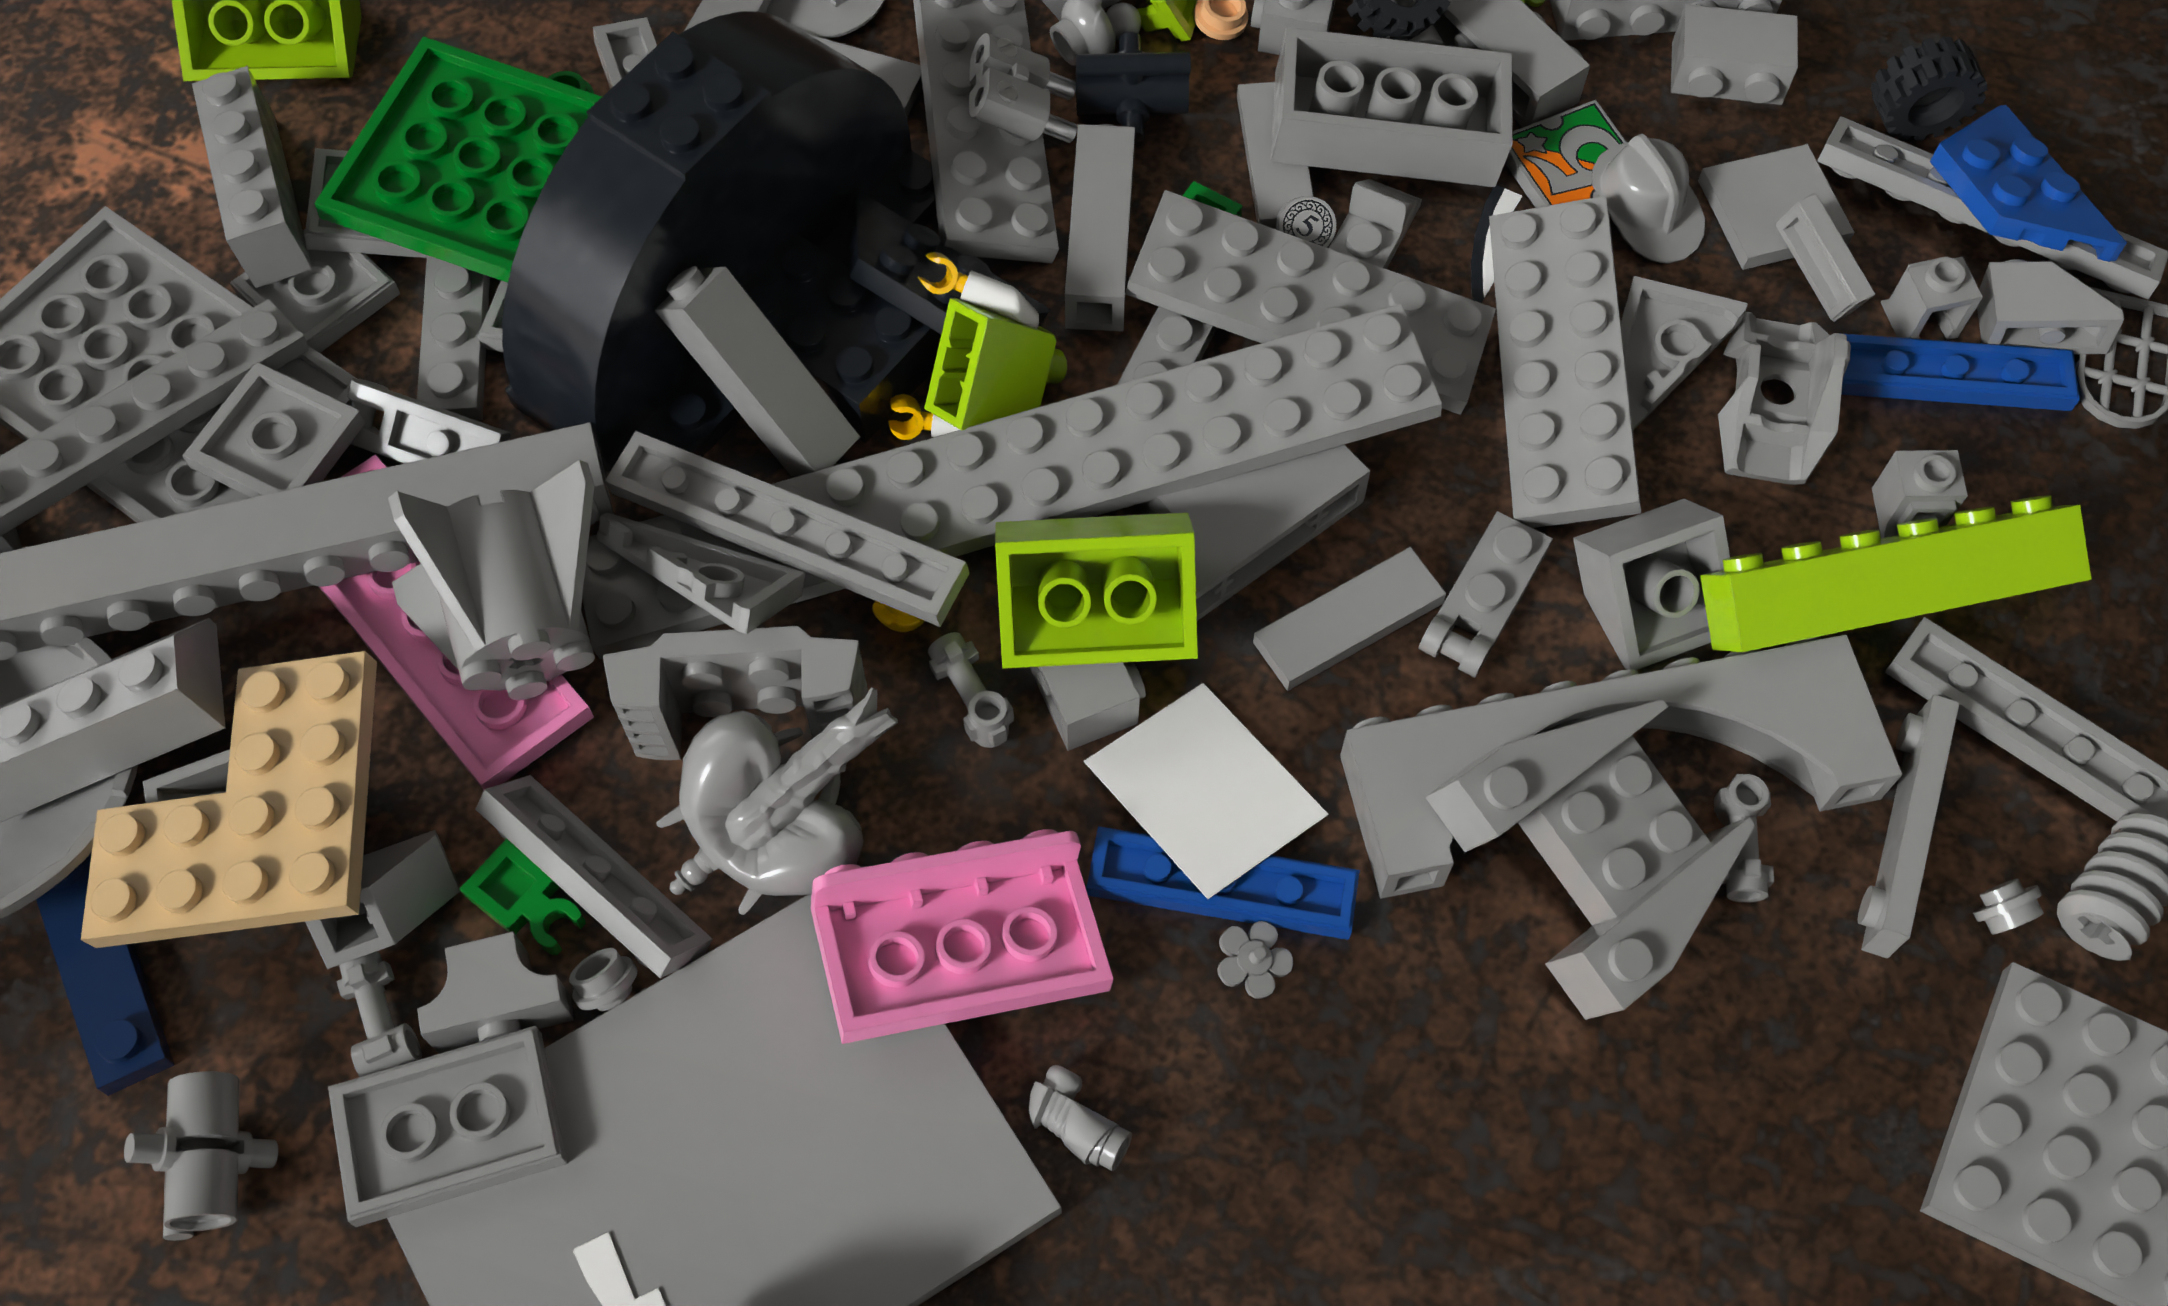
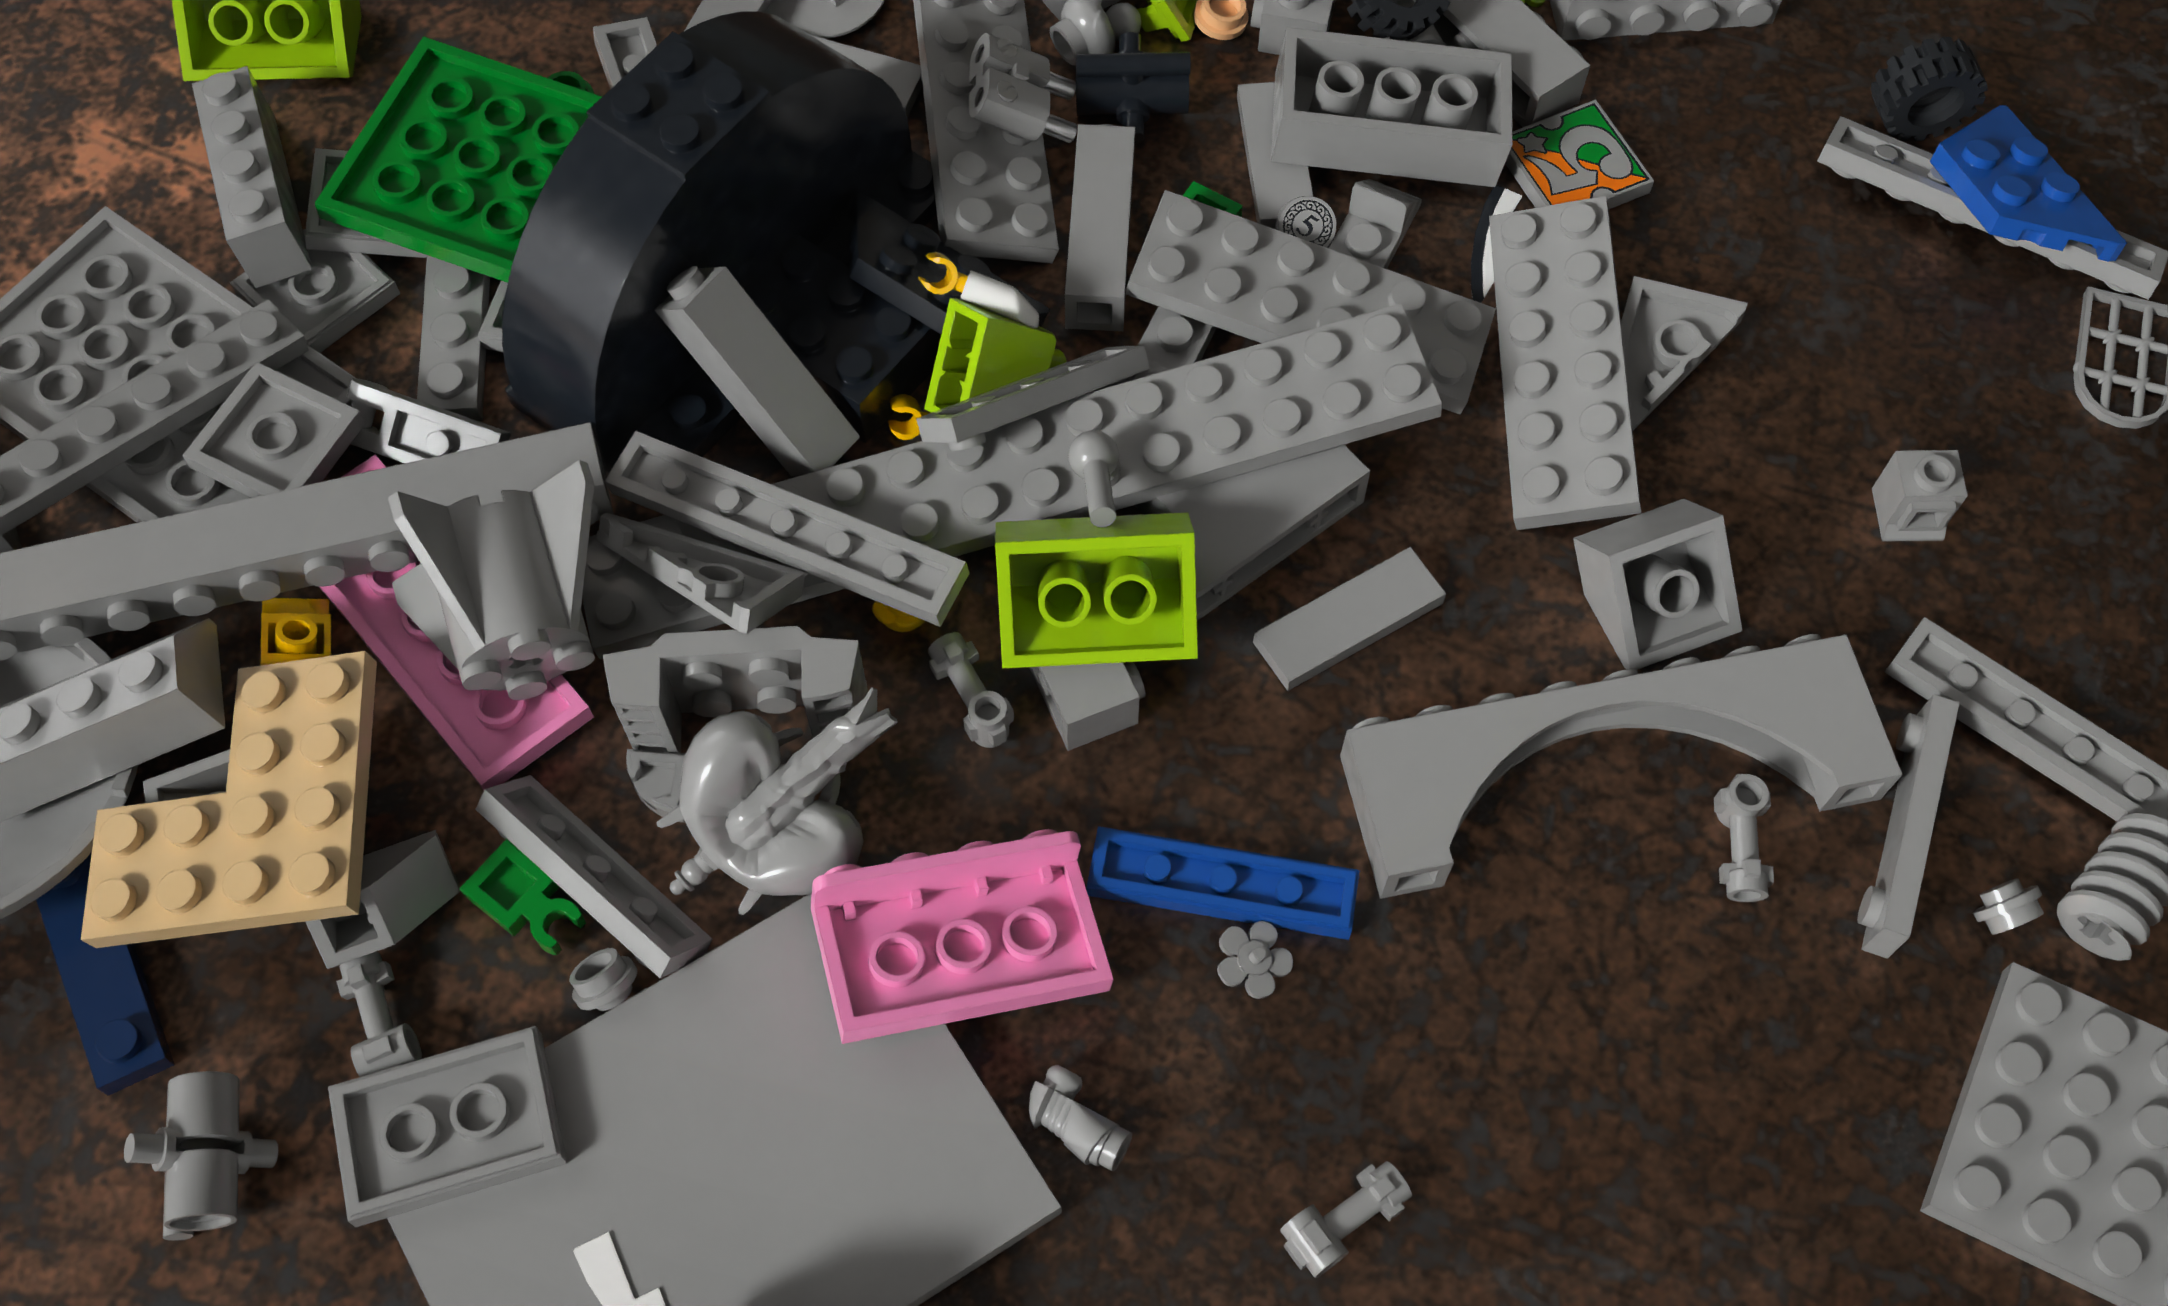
light grey brick [417,932,574,1054] -> none
white sticker [1083,683,1329,899] -> none
light grey plate [1418,511,1553,678] -> none
light grey wedge [1425,699,1755,1020] -> none
light grey piece [1592,133,1705,264] -> none
light grey brick [1671,4,1798,105] -> none
light grey tile [1698,144,1855,270] -> none
lime brick [1700,495,2092,652] -> none
light grey piece [1718,311,1851,485] -> none
light grey tile [1776,193,1875,322] -> none
blue tile [1839,333,2080,411] -> none
light grey window [1880,257,1983,340] -> none
light grey slope [1977,259,2124,354] -> none
none -> yellow slope [260,598,331,666]
none -> light grey tile [626,749,685,823]
none -> light grey plate [916,345,1150,451]
none -> light grey bar [1068,430,1119,527]
none -> light grey bar [1280,1161,1412,1278]

